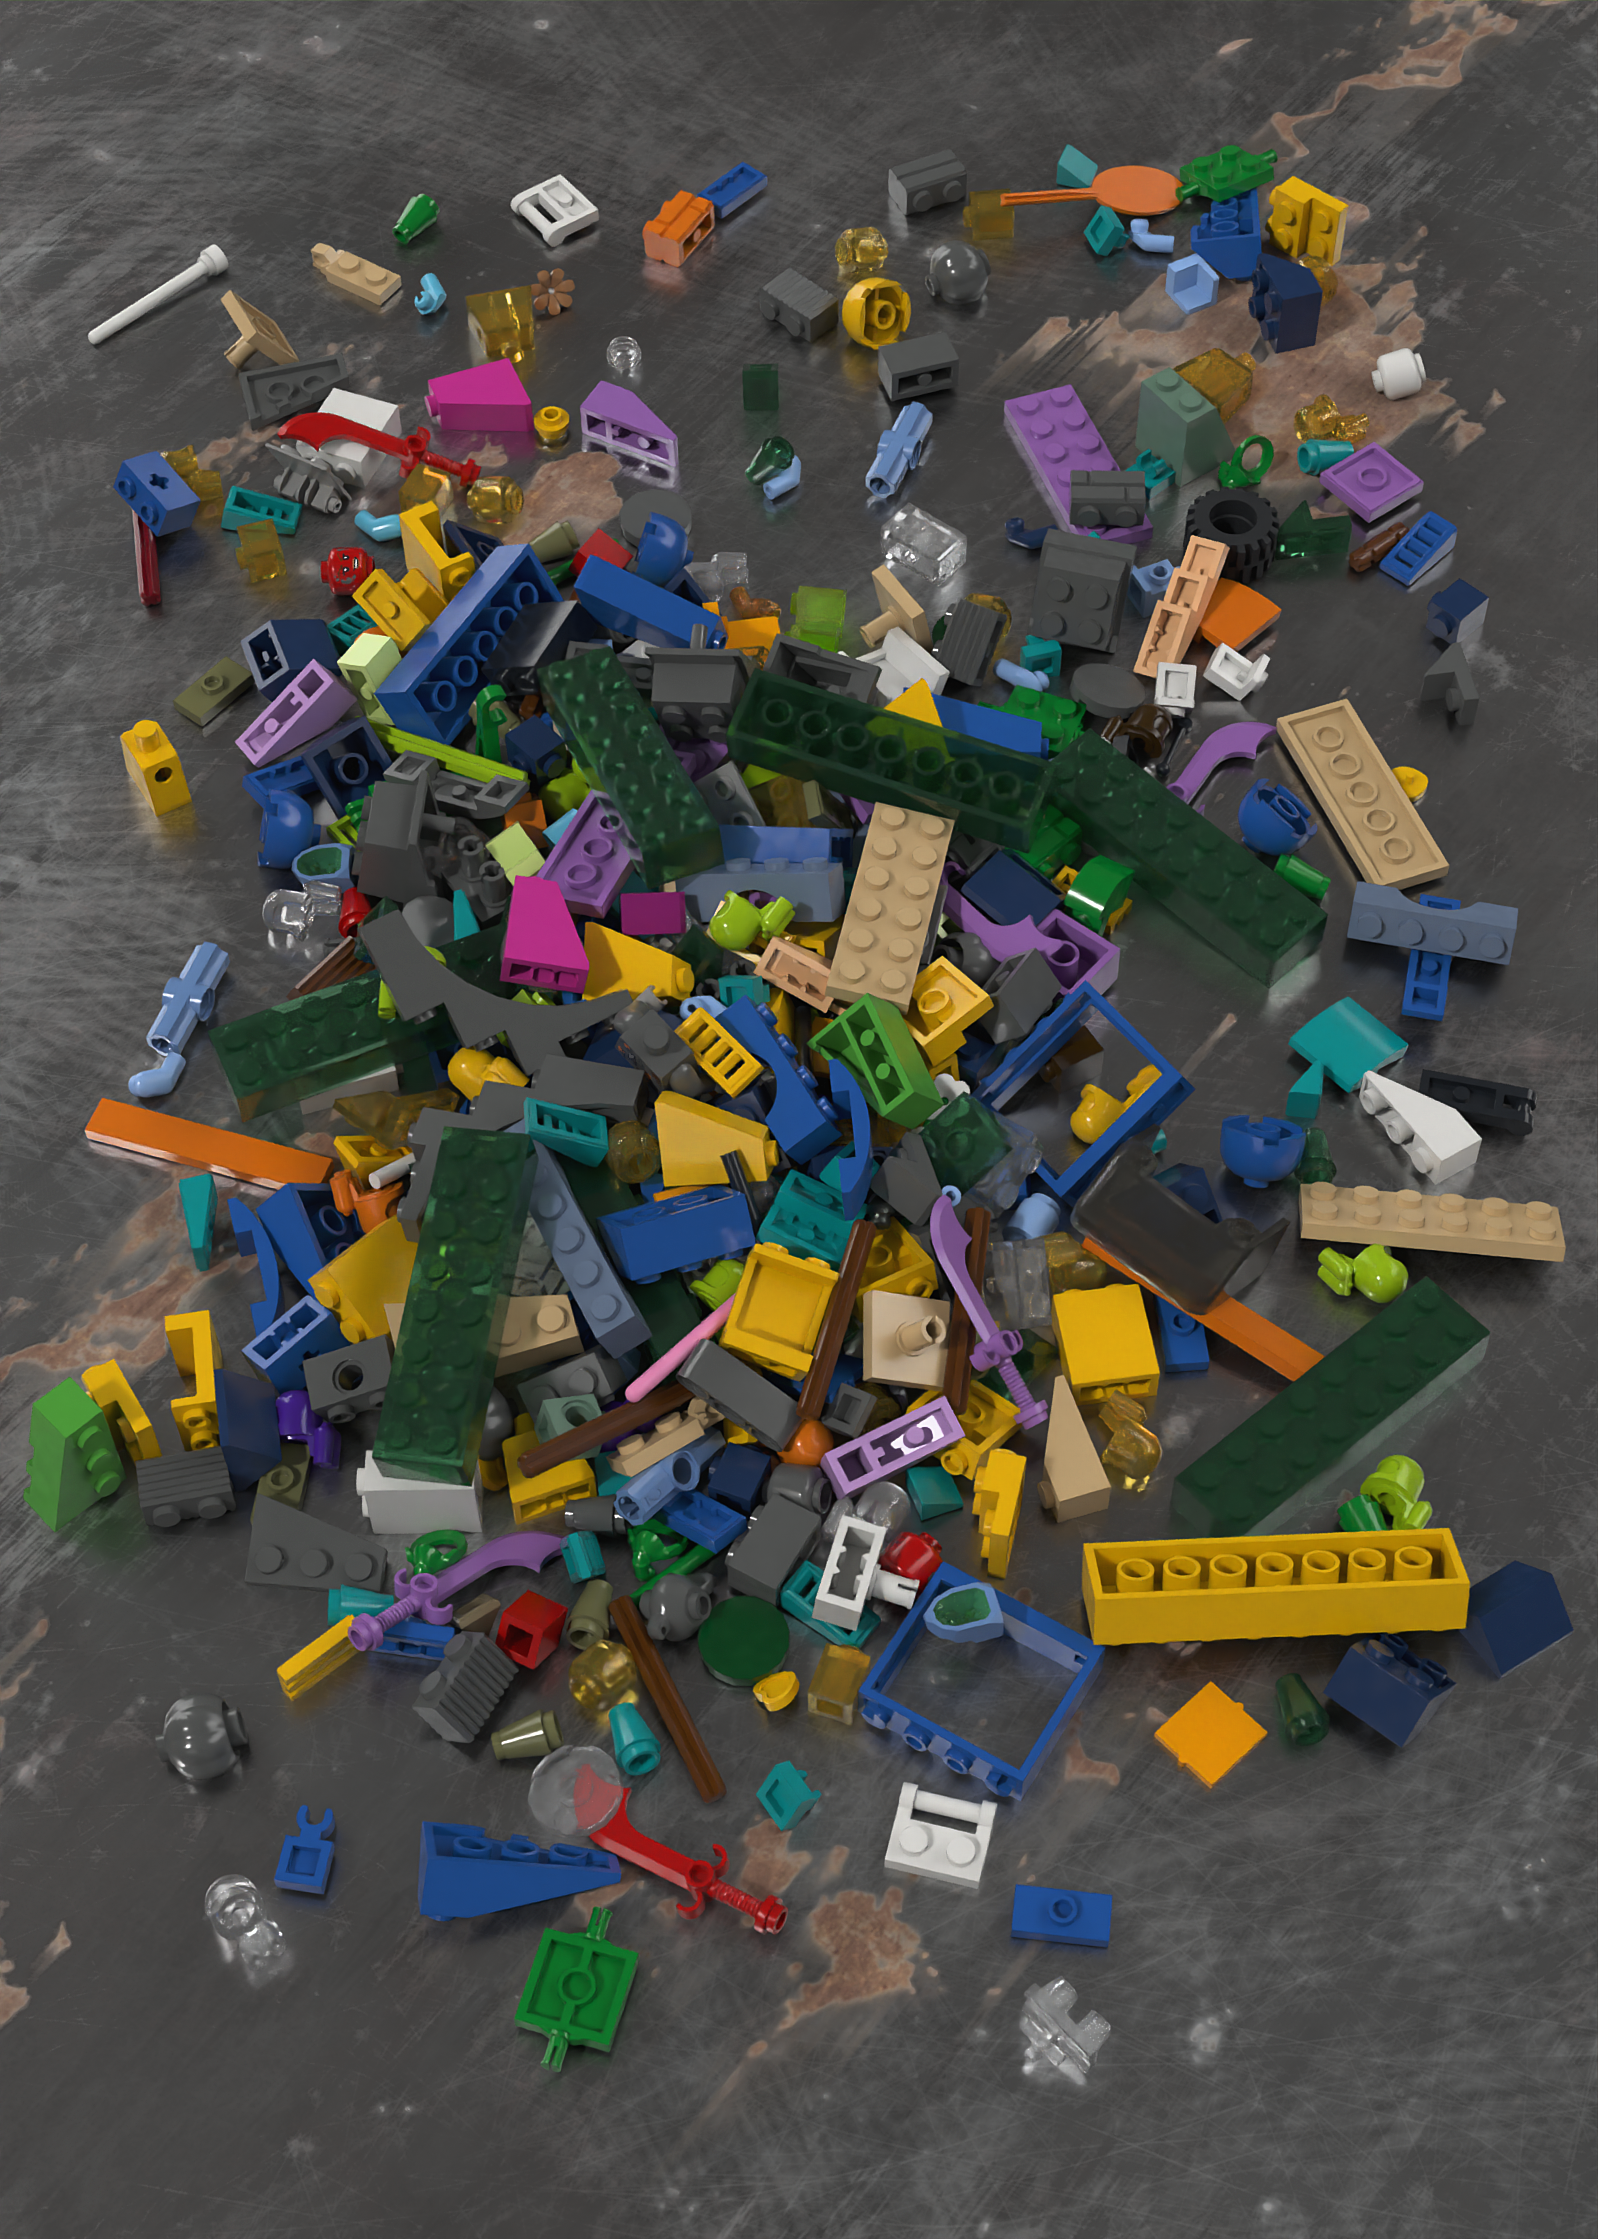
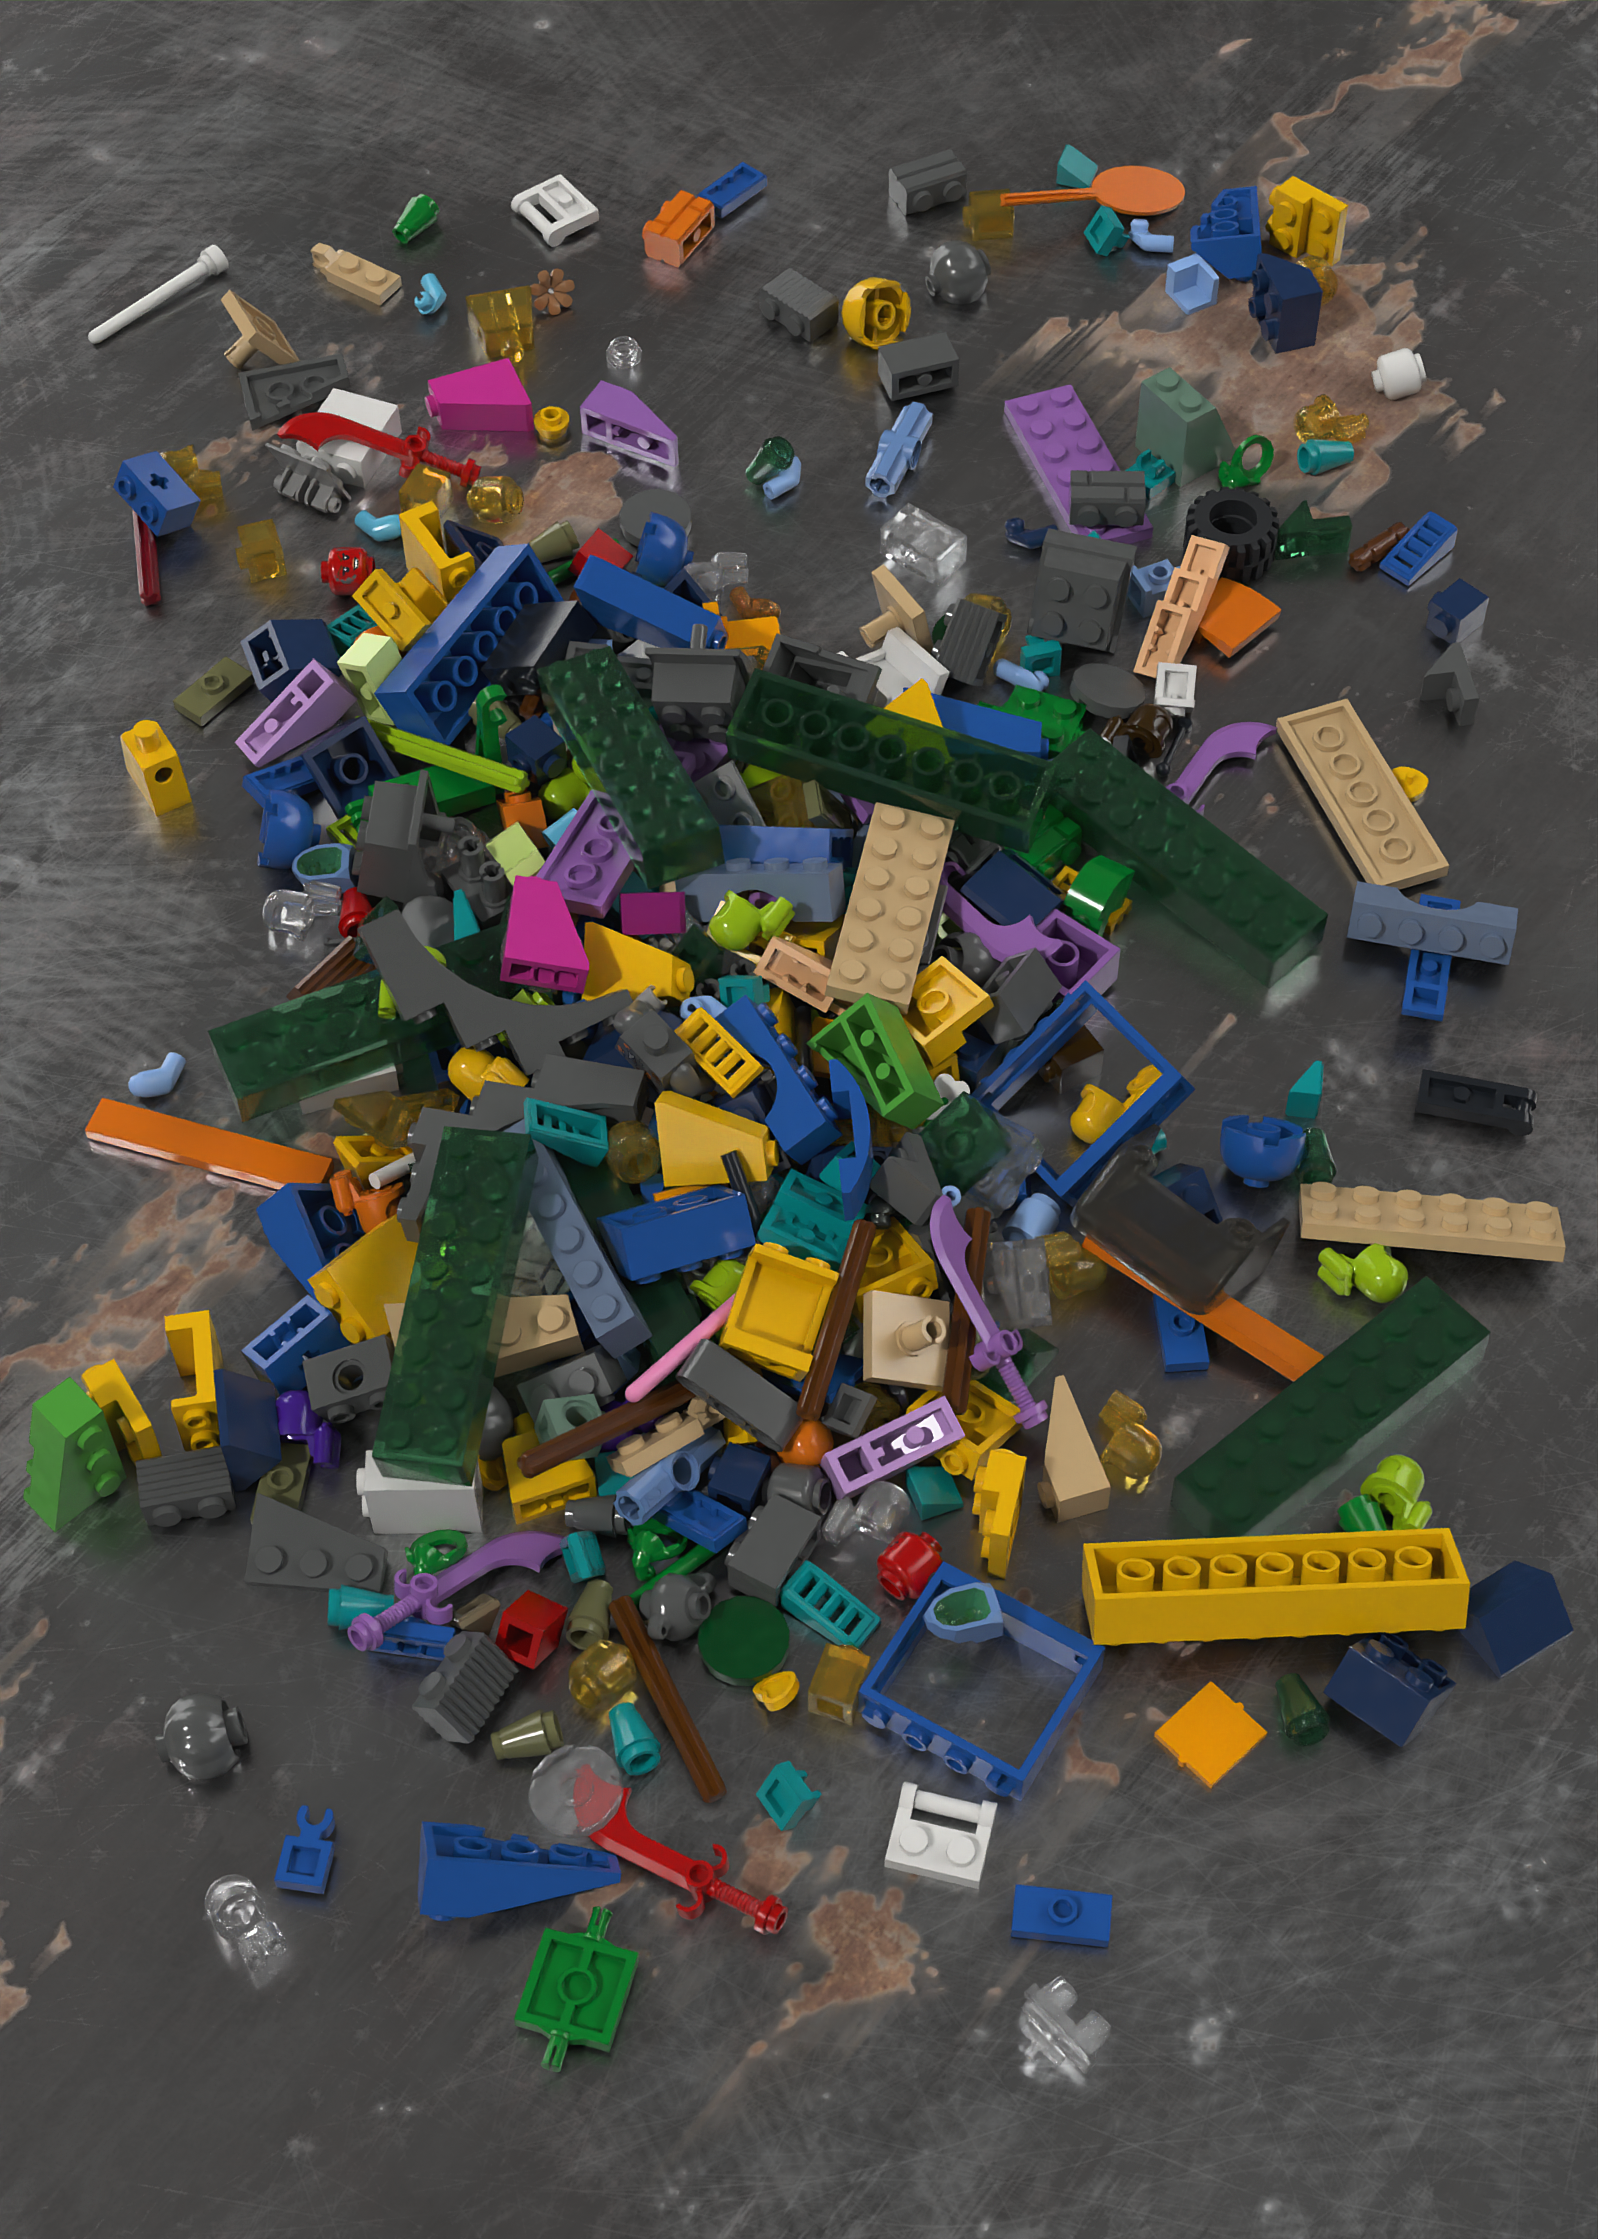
medium blue piece [146,941,230,1056] -> none
teal slope [178,1174,218,1272] -> none
teal slope [221,485,303,534] -> none
blue slope [227,1197,285,1337] -> none
yellow tile [276,1614,359,1702] -> none
dark grey slope [383,750,530,819] -> none
clear green slope [742,364,779,411] -> none
clear neon green brick [784,585,847,653] -> none
white brick [812,1515,920,1631] -> none
clear yellow head [835,227,888,274] -> none
yellow brick [1051,1284,1160,1406] -> none
clear yellow torso [1173,348,1256,425] -> none
green plate [1175,145,1278,203] -> none
white bracket [1203,642,1270,701] -> none
blue cylinder [1237,778,1318,856] -> none
green cone [1269,854,1331,901] -> none
teal slope [1288,996,1409,1093] -> none
medium lavender plate [1319,442,1424,523] -> none
white slope [1359,1070,1482,1185] -> none

